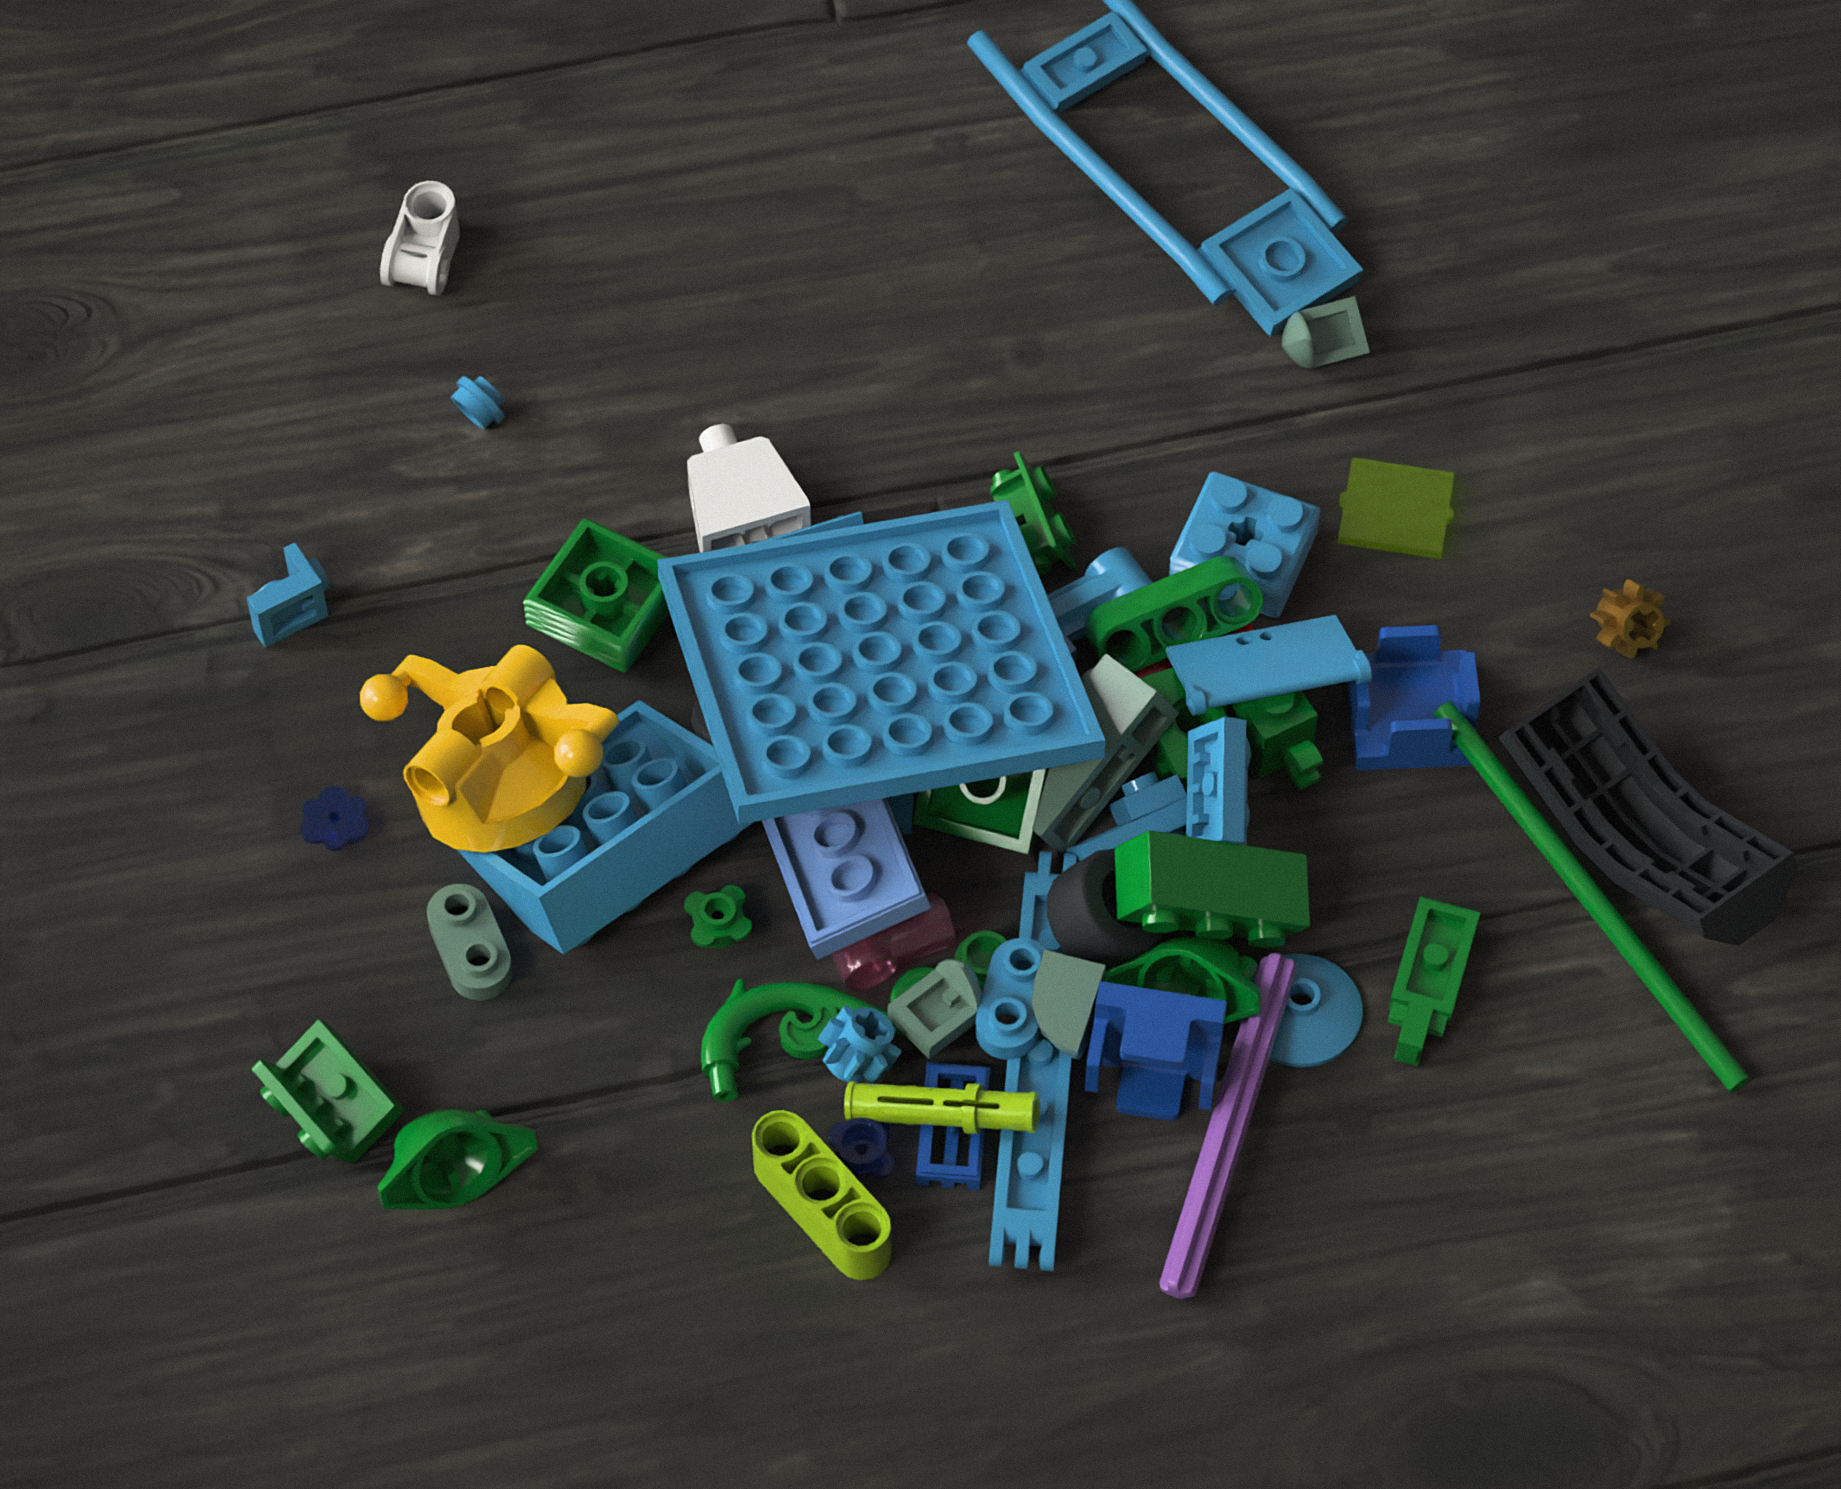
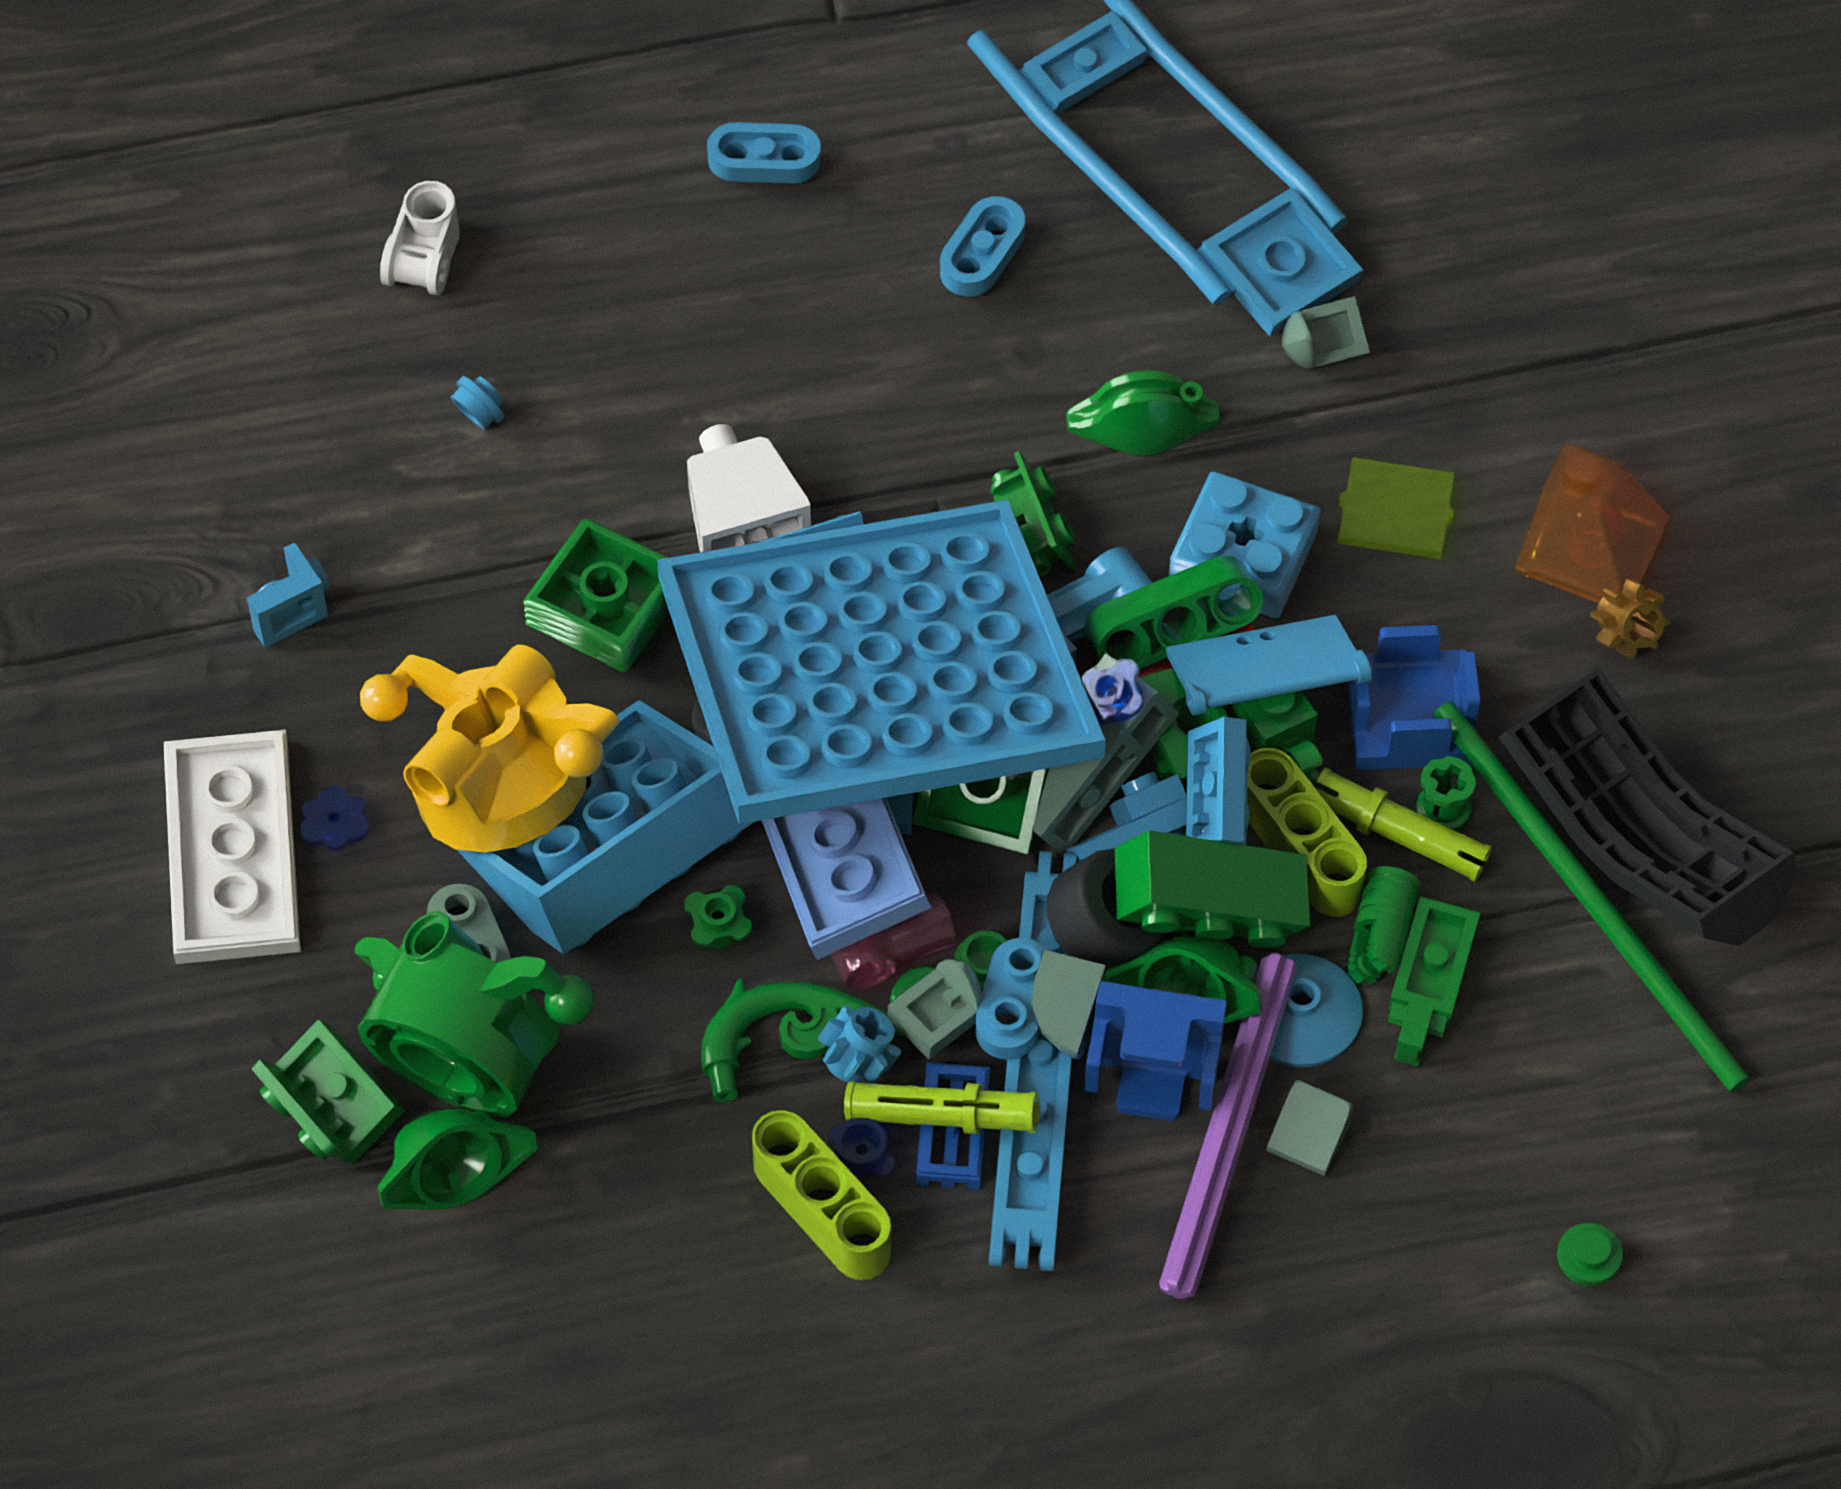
none -> white tile [164,730,301,964]
none -> green piece [355,911,595,1117]
none -> dark azure plate [707,123,821,183]
none -> dark azure plate [940,196,1025,297]
none -> green hat [1066,369,1220,456]
none -> clear blue plate [1081,658,1144,726]
none -> lime beam [1247,748,1367,917]
none -> sand green slope [1266,1080,1353,1176]
none -> lime pin [1315,767,1492,882]
none -> green hinge [1347,866,1421,985]
none -> green bush [1416,756,1476,832]
none -> clear orange slope [1515,442,1669,603]
none -> green plate [1557,1223,1623,1287]

